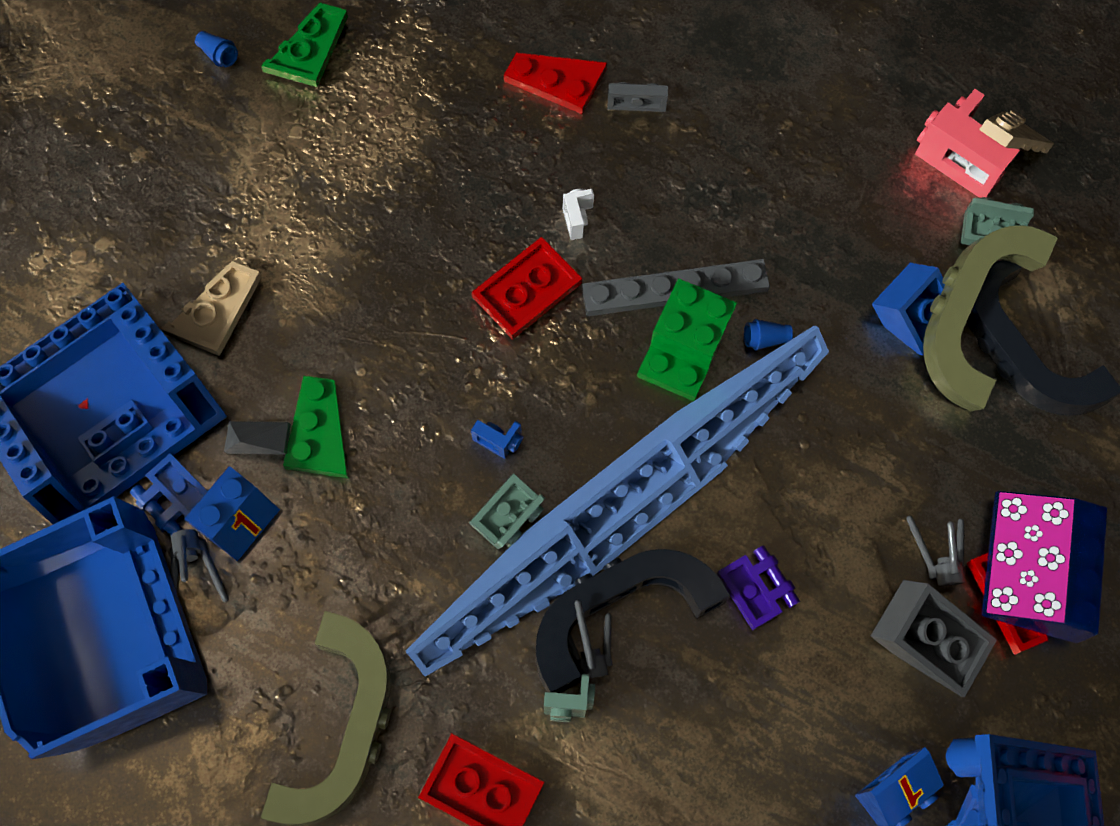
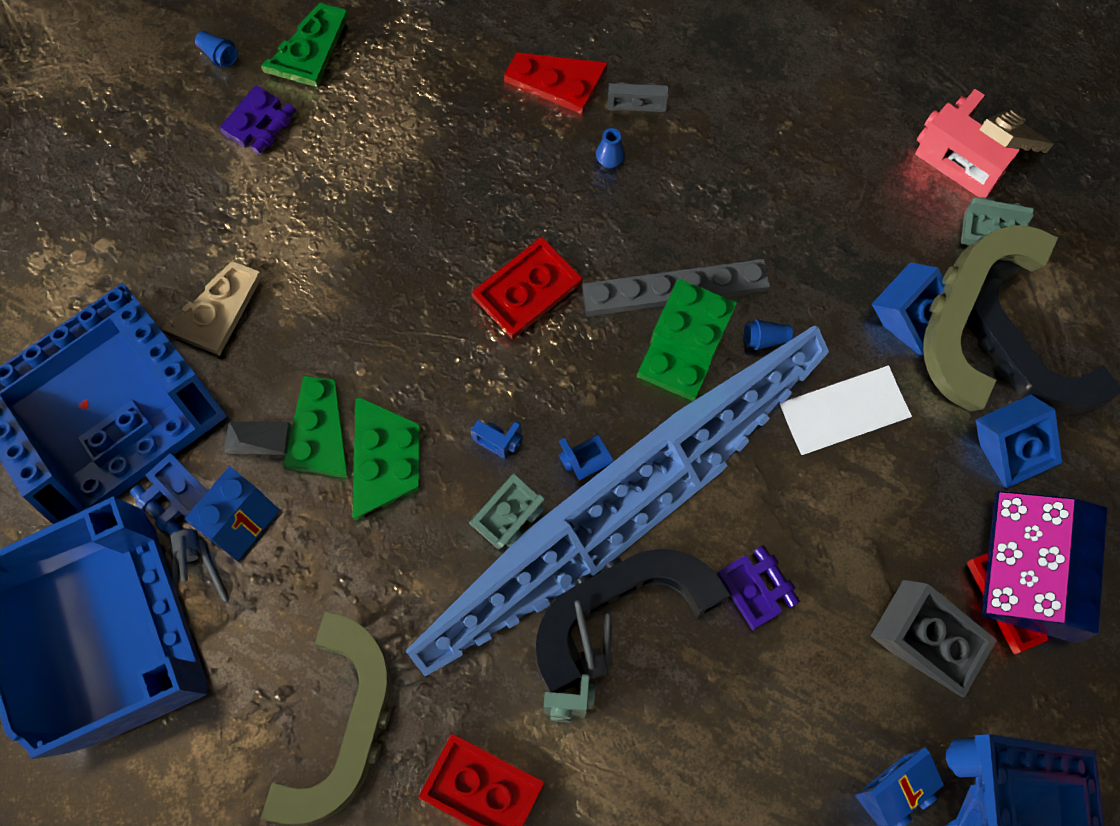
white bracket [562,189,594,240] -> none
dark grey plant [906,515,966,586] -> none
none -> dark purple plate [219,85,296,155]
none -> green wing [352,398,420,520]
none -> blue bracket [558,435,613,480]
none -> blue cone [596,128,625,168]
none -> white sticker [779,365,912,455]
none -> blue slope [976,395,1062,488]

